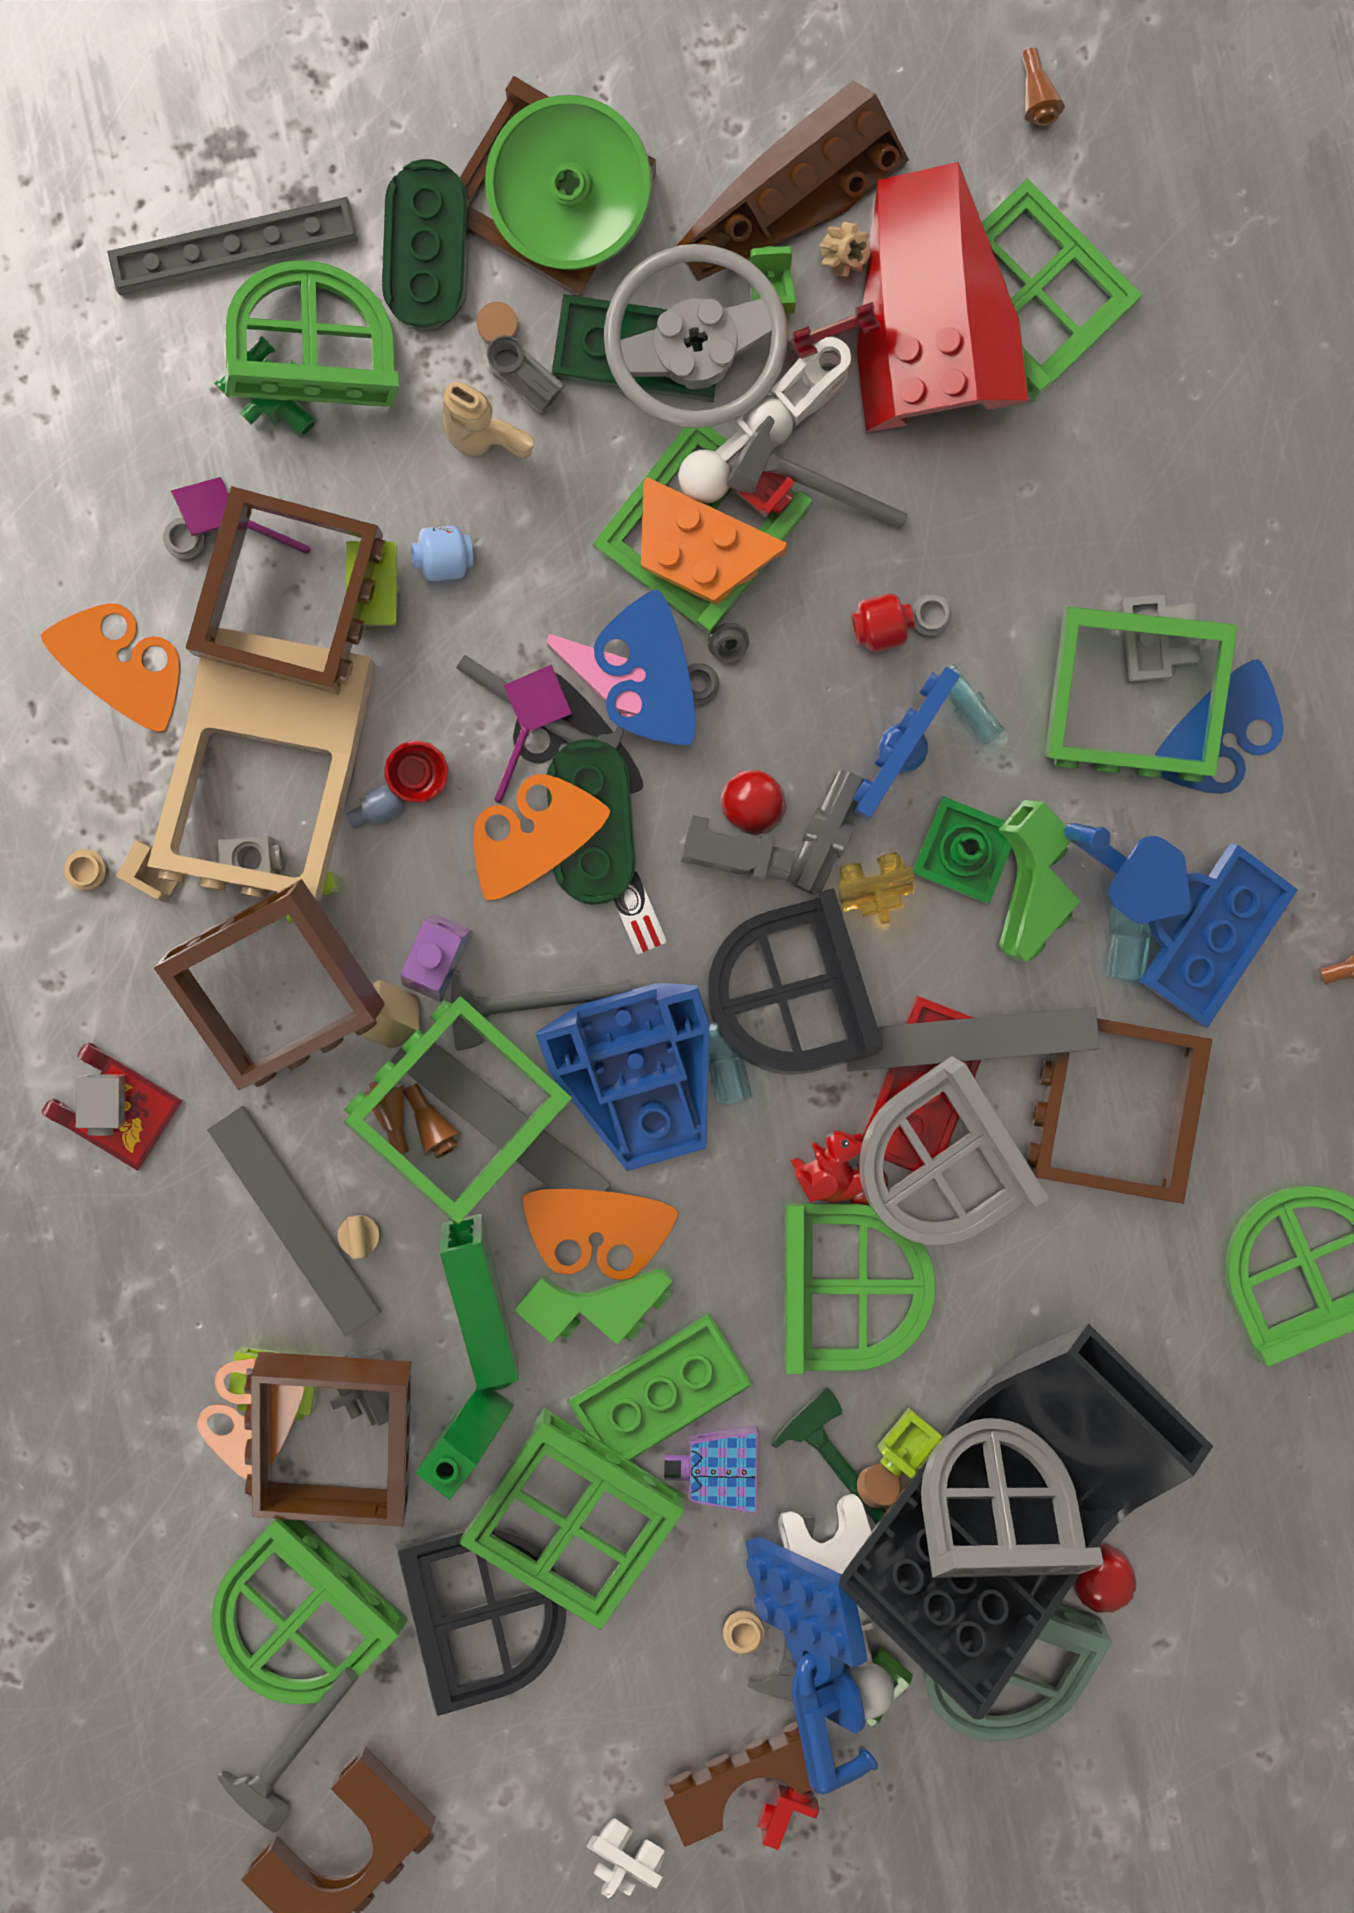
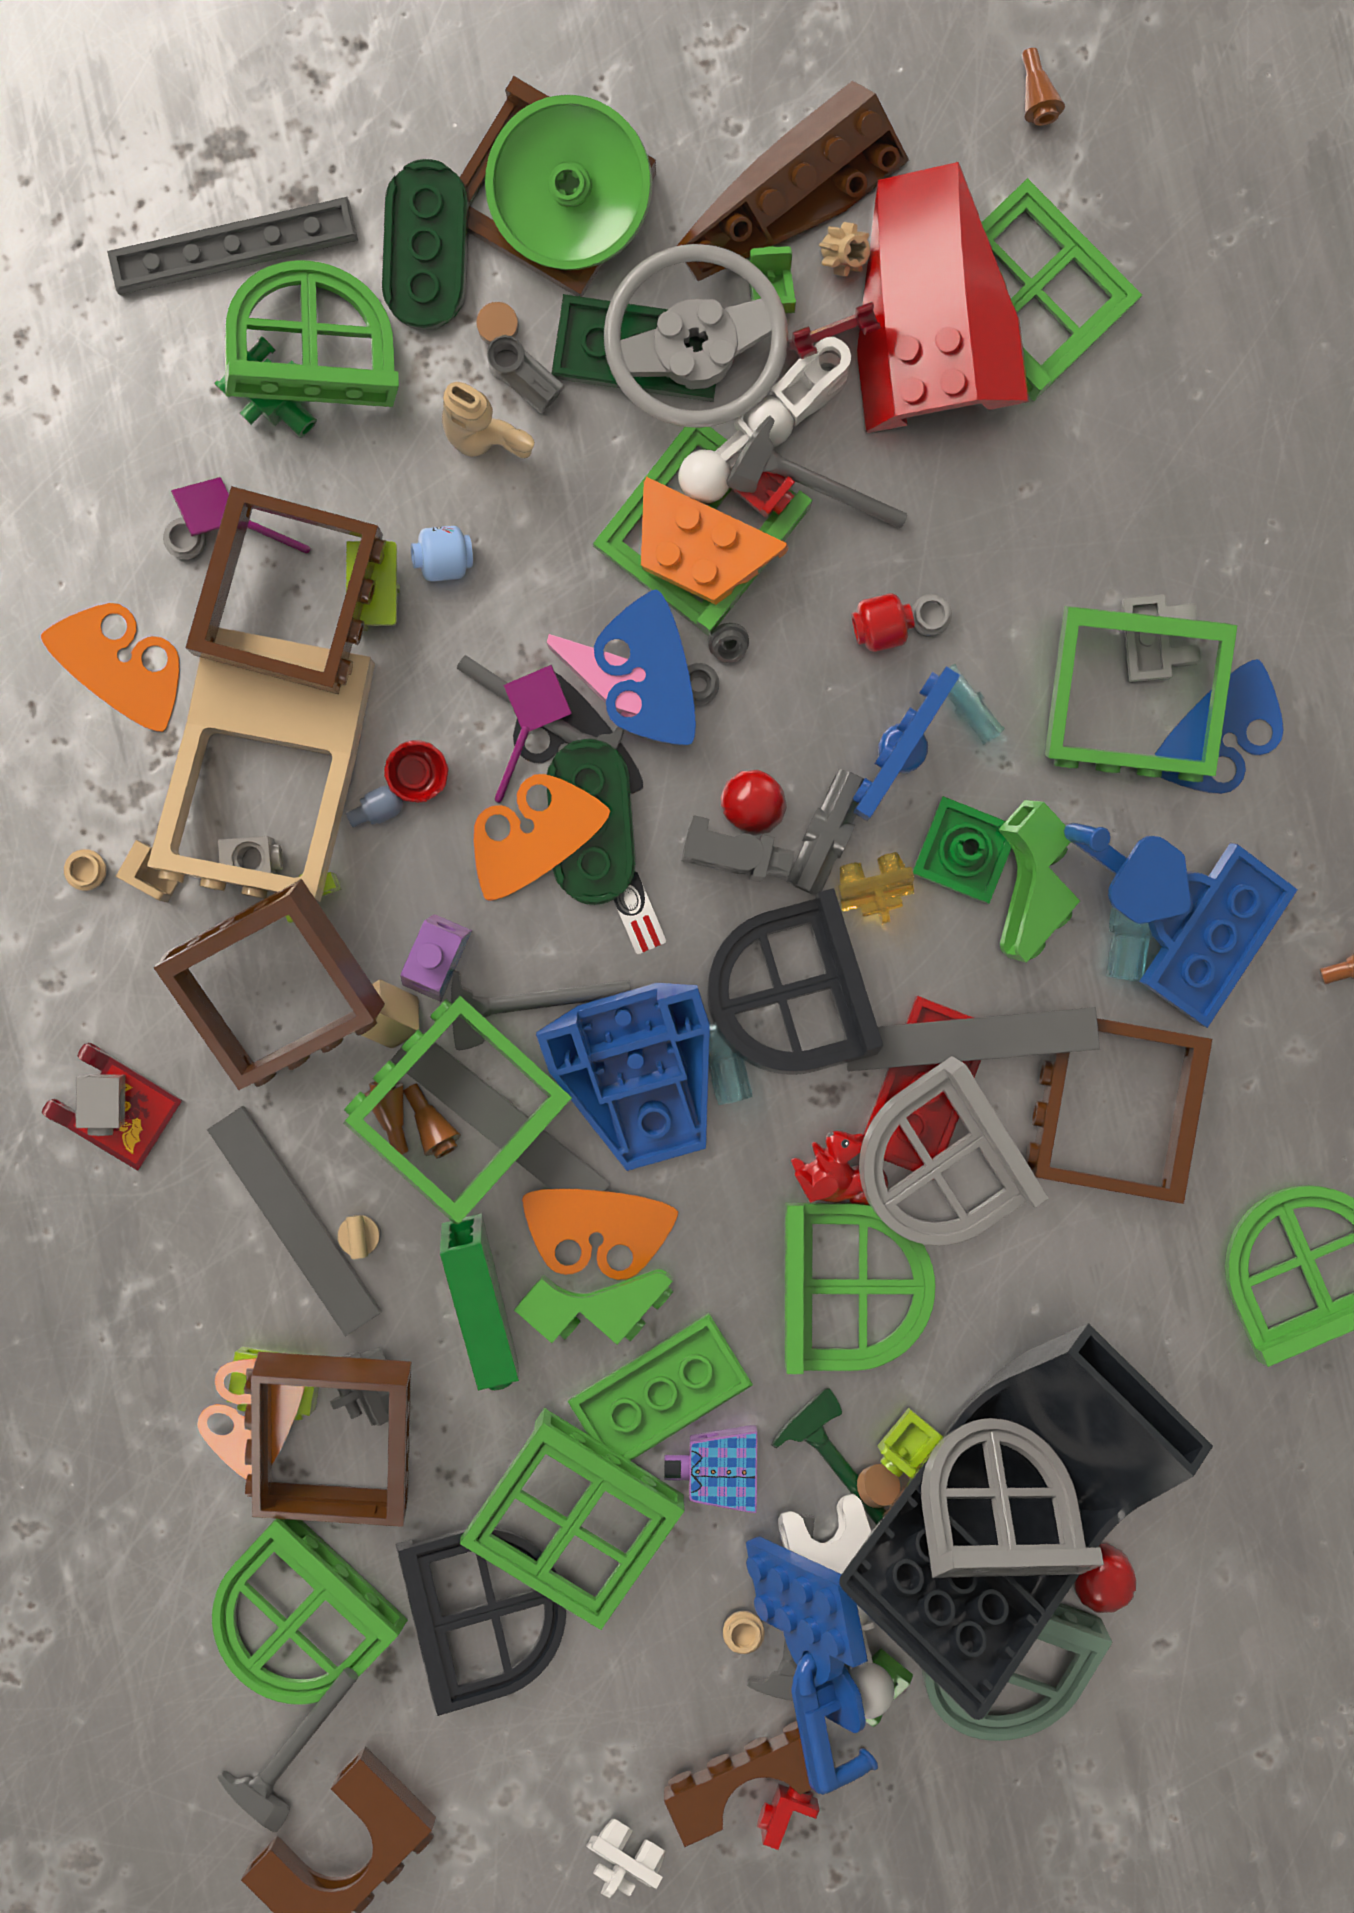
green slope [415,1386,514,1500] -> none

